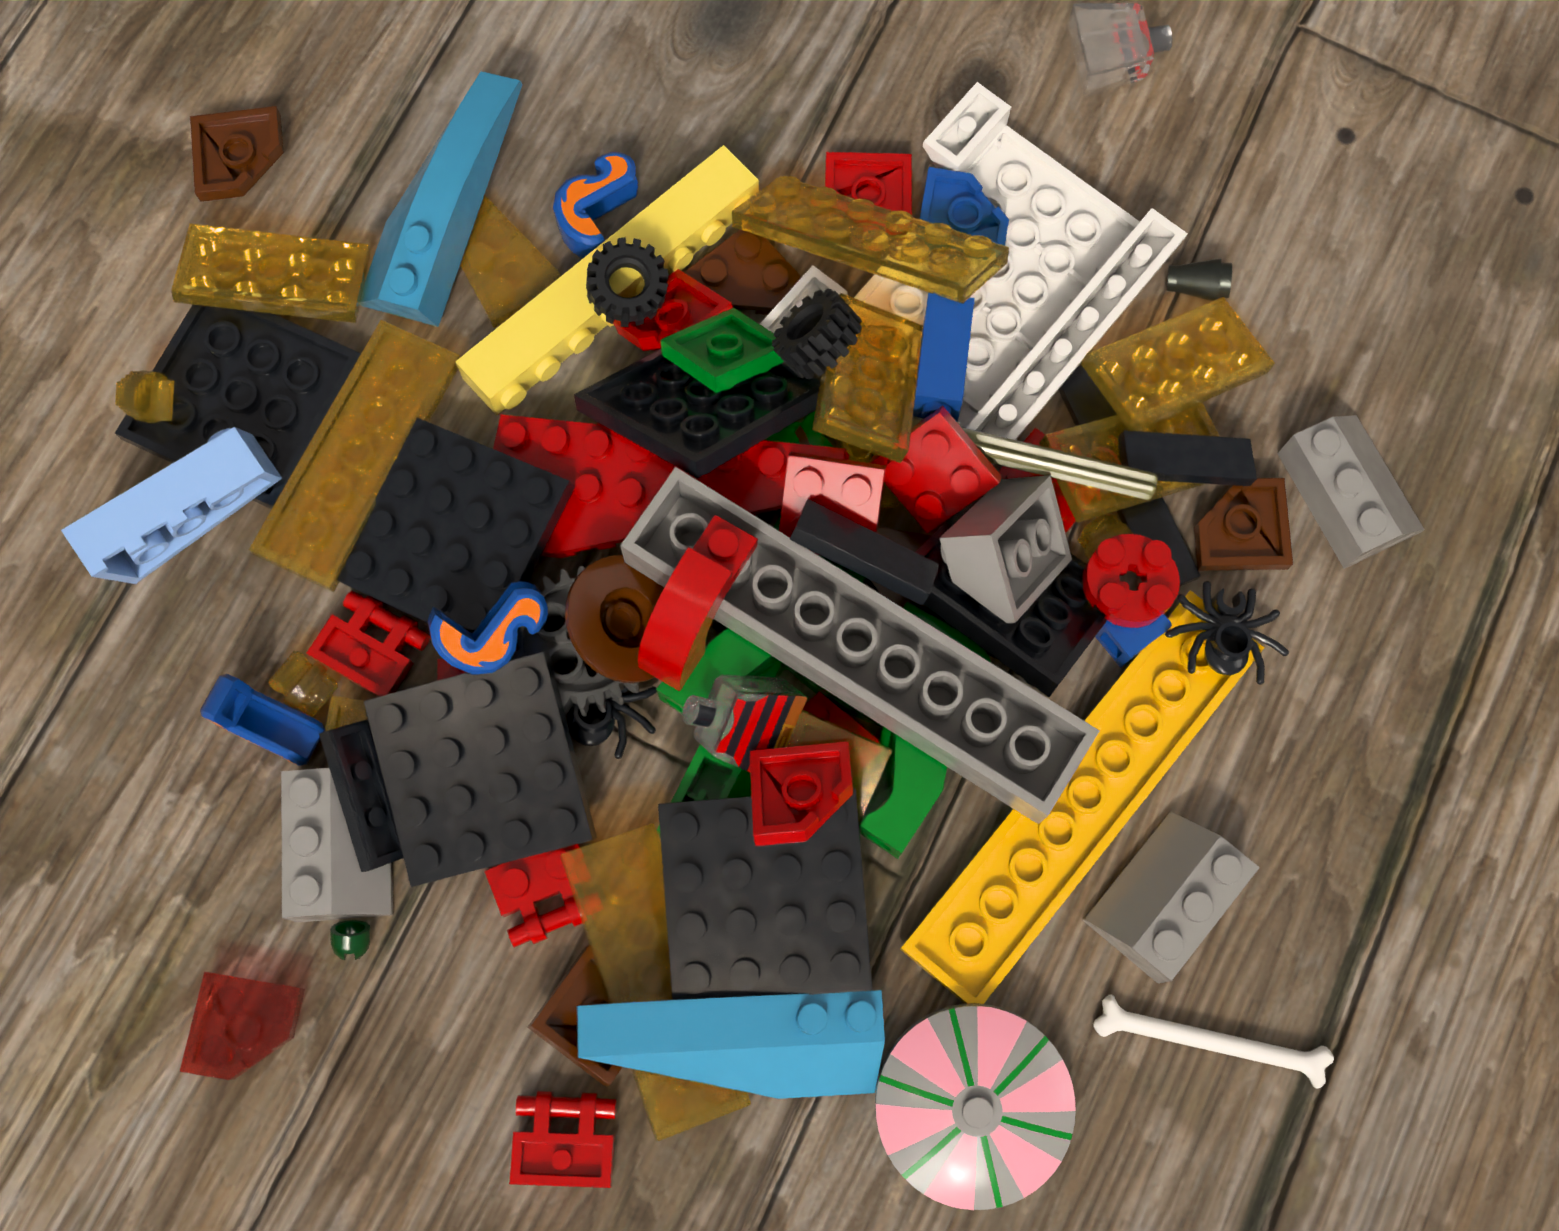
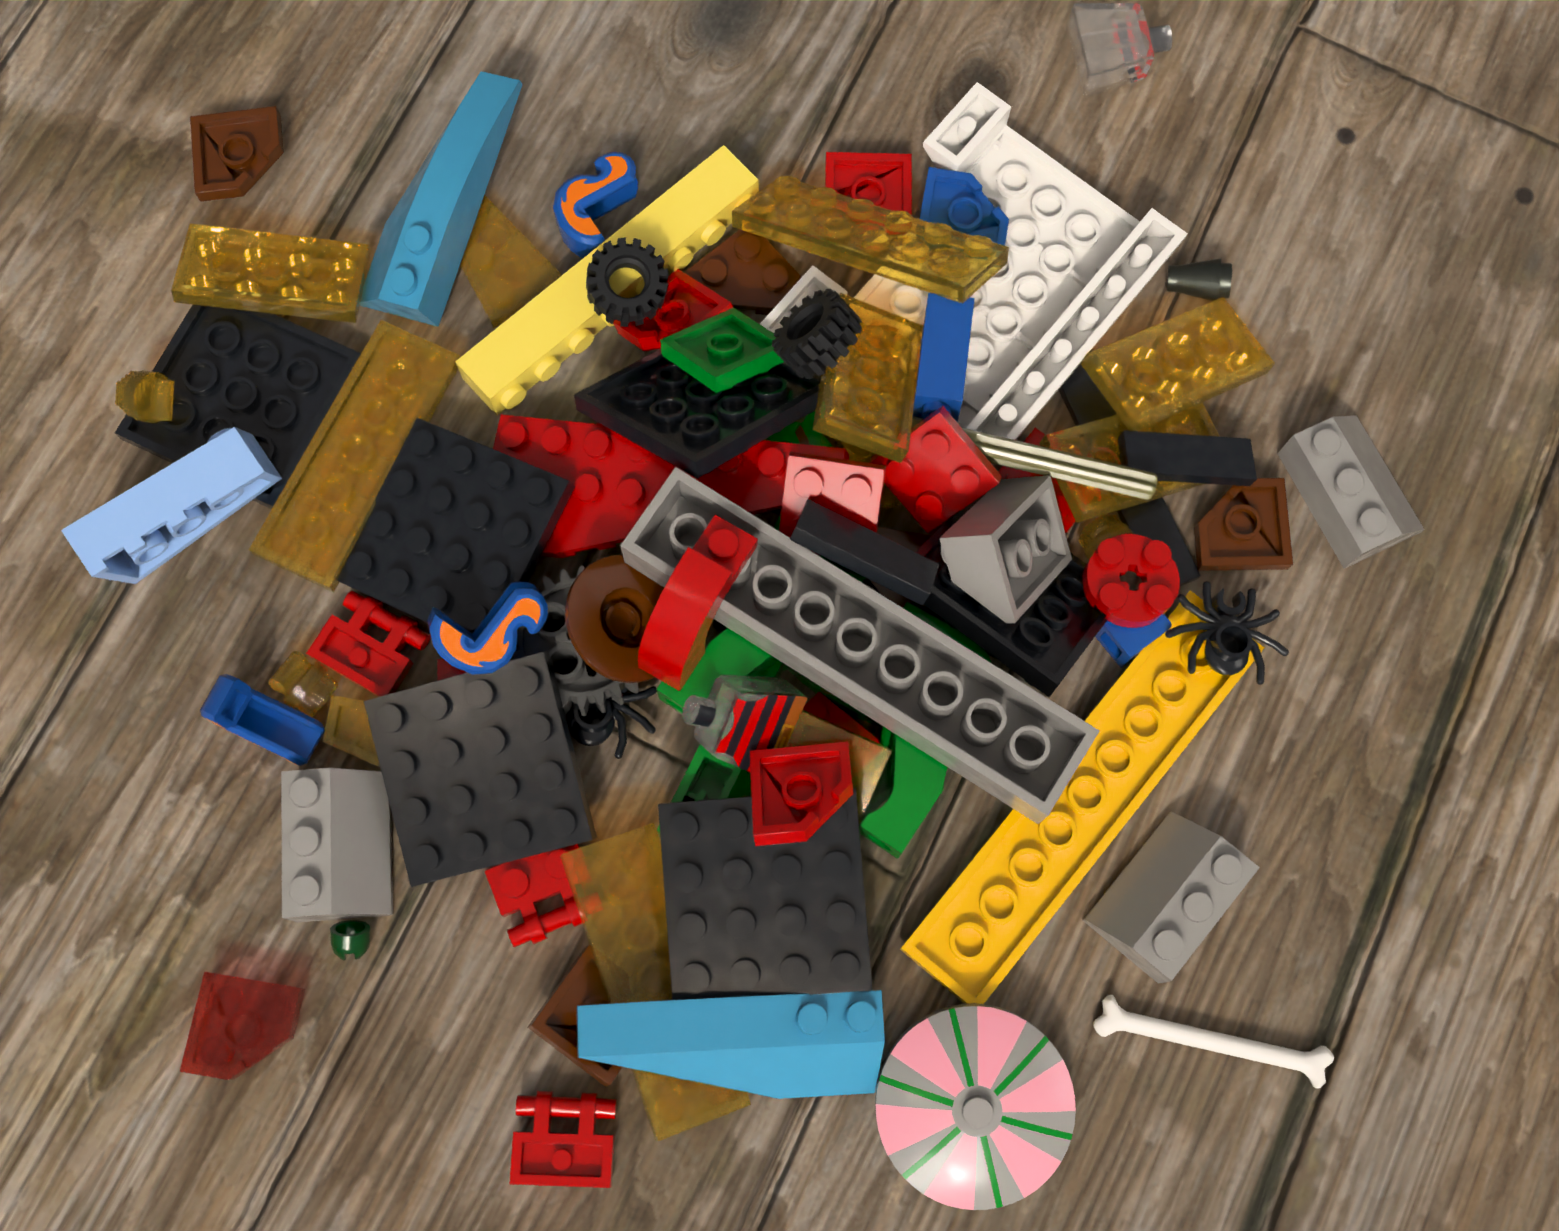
black tile [319,719,403,872] -> none

